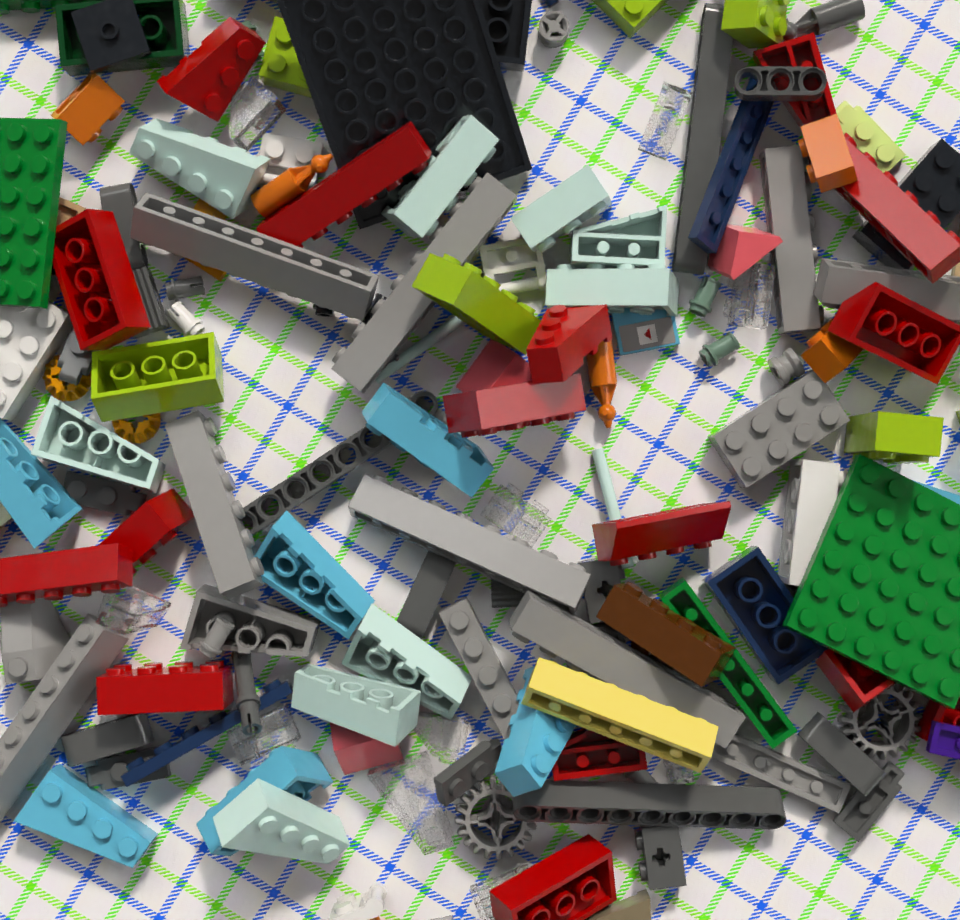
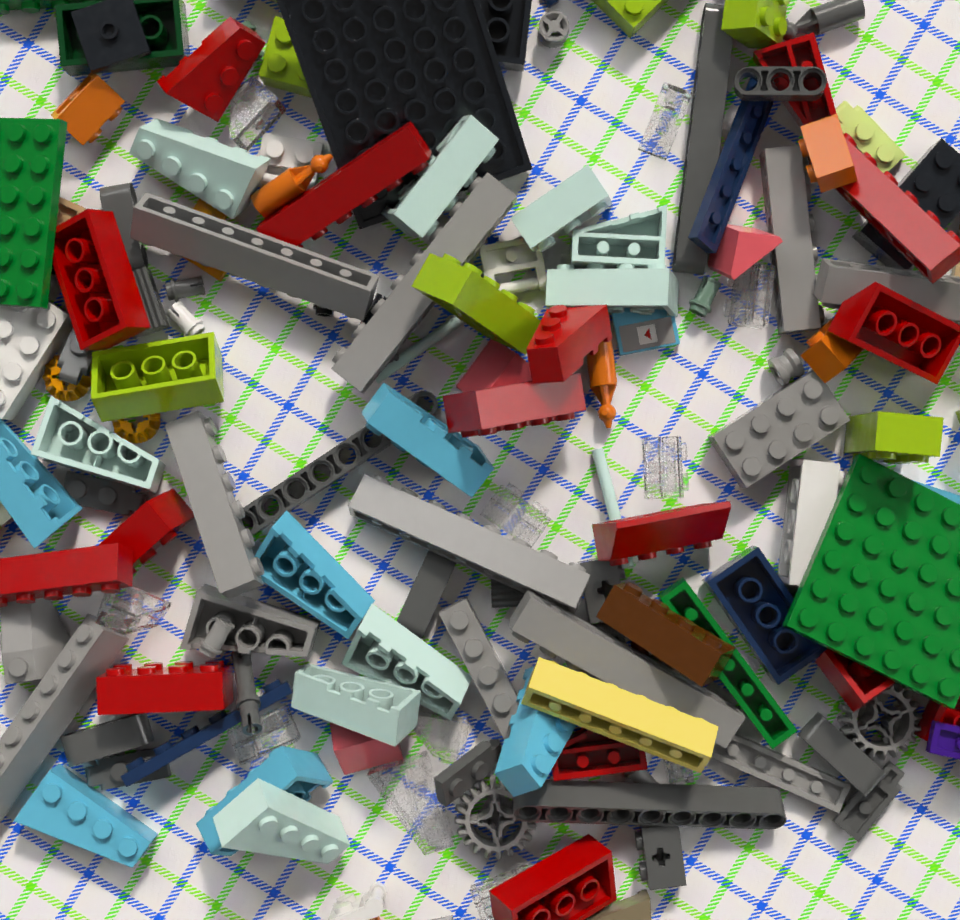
sand green pin [699,332,740,367] -> none
none -> clear brick [642,436,689,499]

